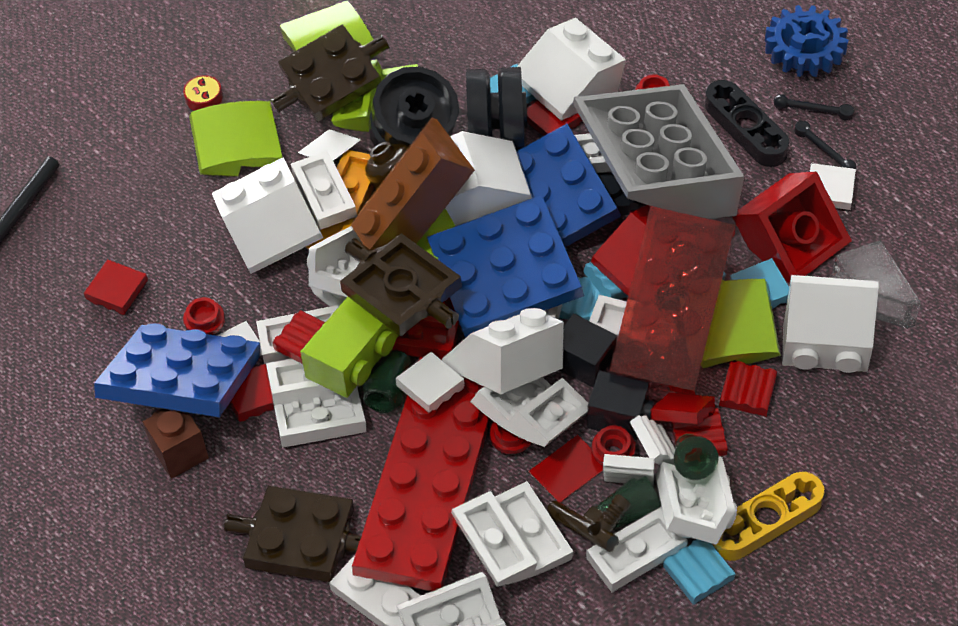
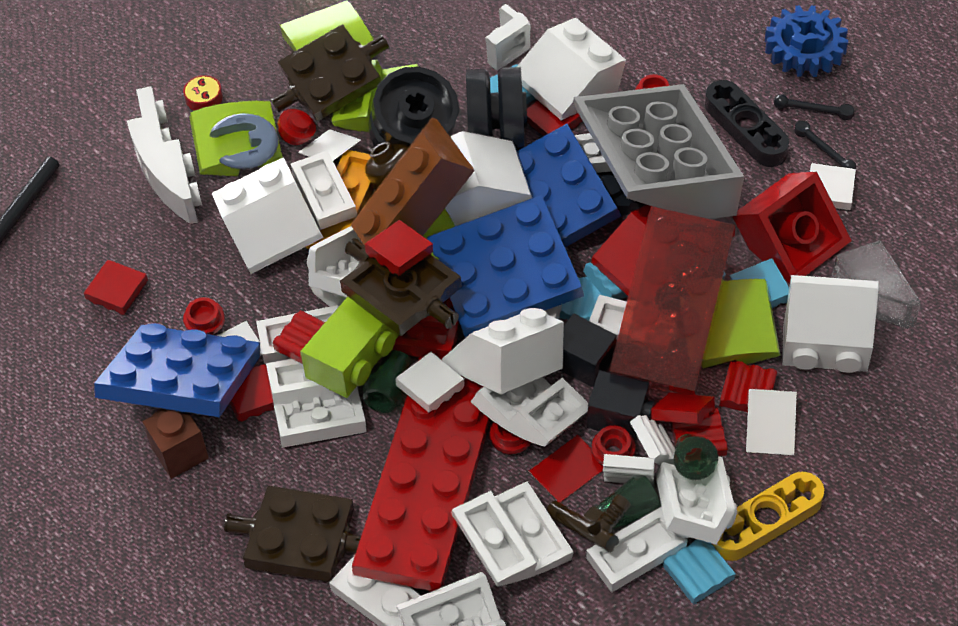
none -> white slope [127,86,202,224]
none -> sand blue head [209,113,278,169]
none -> red plate [278,109,316,145]
none -> red piece [365,220,433,276]
none -> white bracket [486,4,531,71]
none -> white sticker [746,389,797,455]

